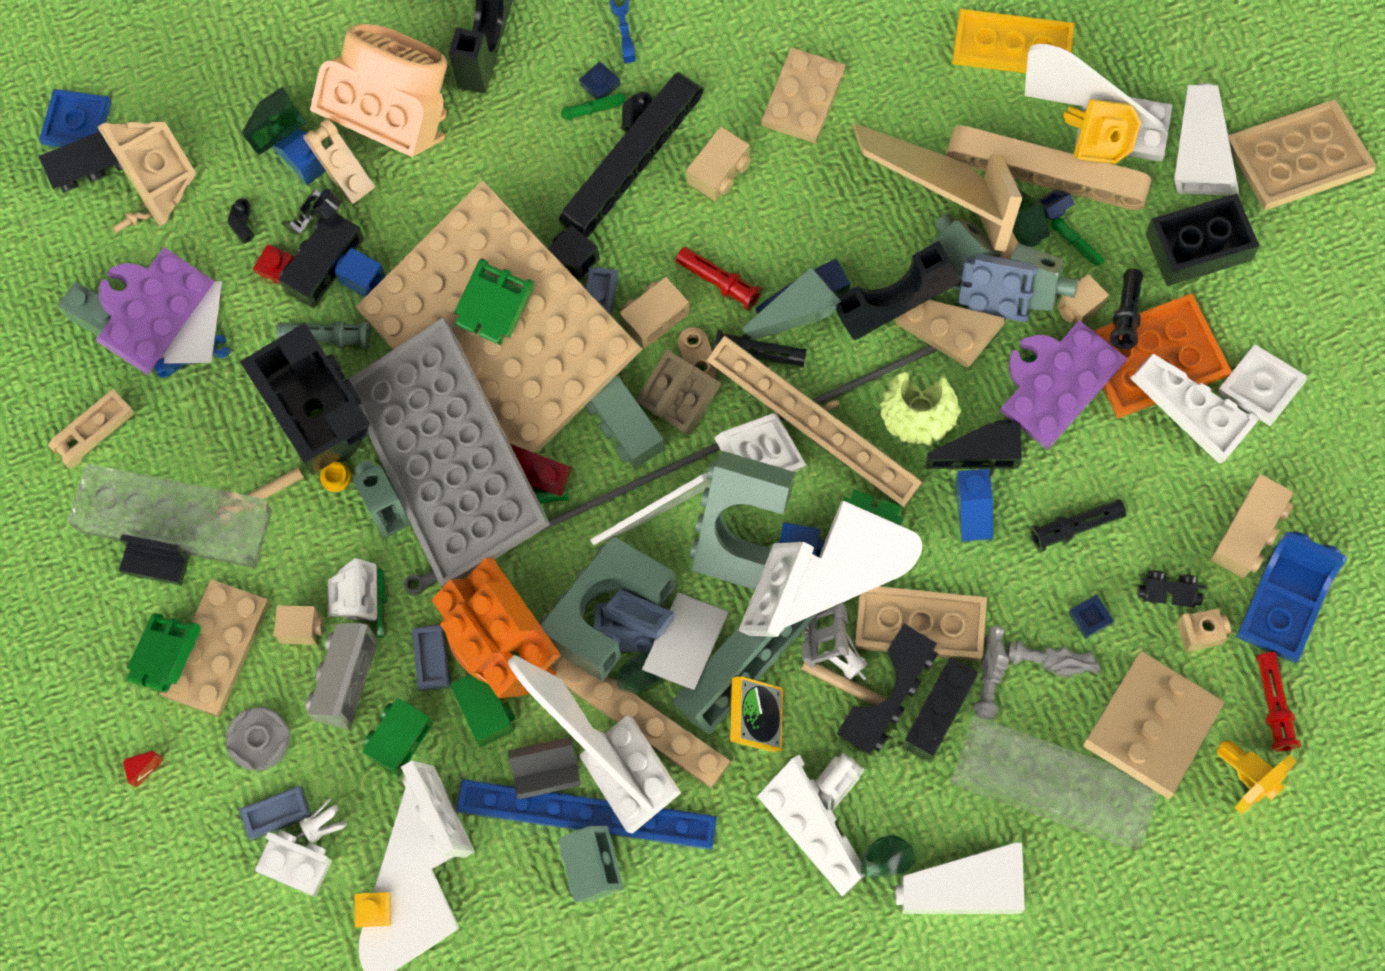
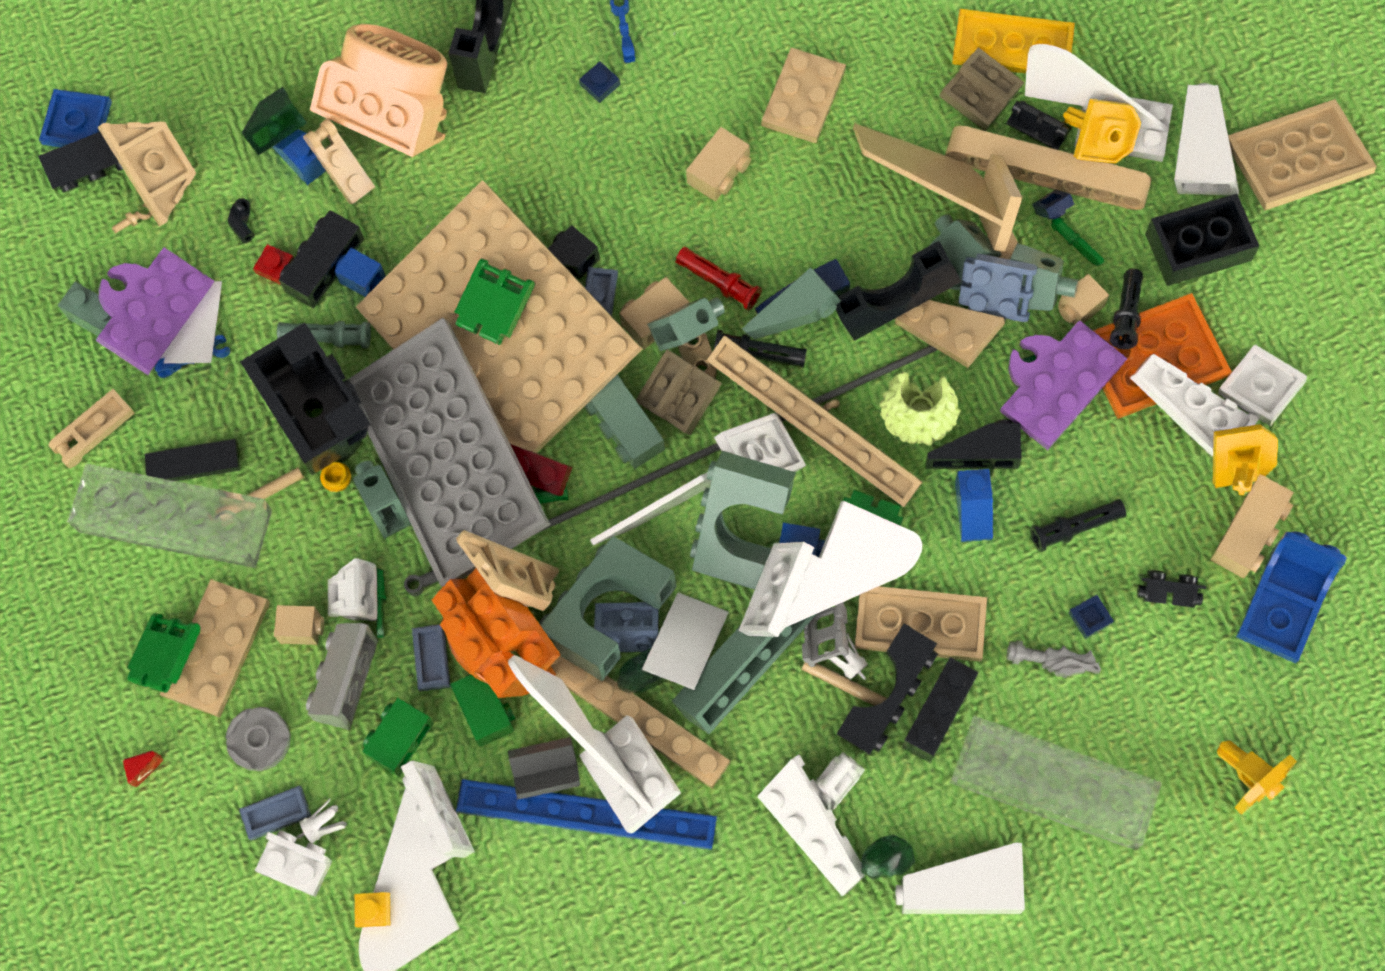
black panel [119,534,190,586] -> none
black piece [281,189,341,234] -> none
sand green brick [558,826,624,902] -> none
black beam [559,72,704,237] -> none
green piece [561,93,626,120] -> none
sand blue tile [603,589,674,640] -> none
black arm [621,91,652,132] -> none
tile [730,676,783,752] -> none
light grey piece [974,626,1009,720] -> none
clear green slope [1012,190,1051,247] -> none
tan plate [1083,651,1225,799] -> none
tan brick [1177,608,1231,653] -> none
red pin [1256,652,1301,752] -> none
none -> black tile [144,439,240,486]
none -> tan wing [456,530,559,611]
none -> sand green torso [647,297,725,351]
none -> dark tan slope [939,47,1024,131]
none -> black hinge [1006,100,1072,150]
none -> yellow piece [1213,424,1278,495]

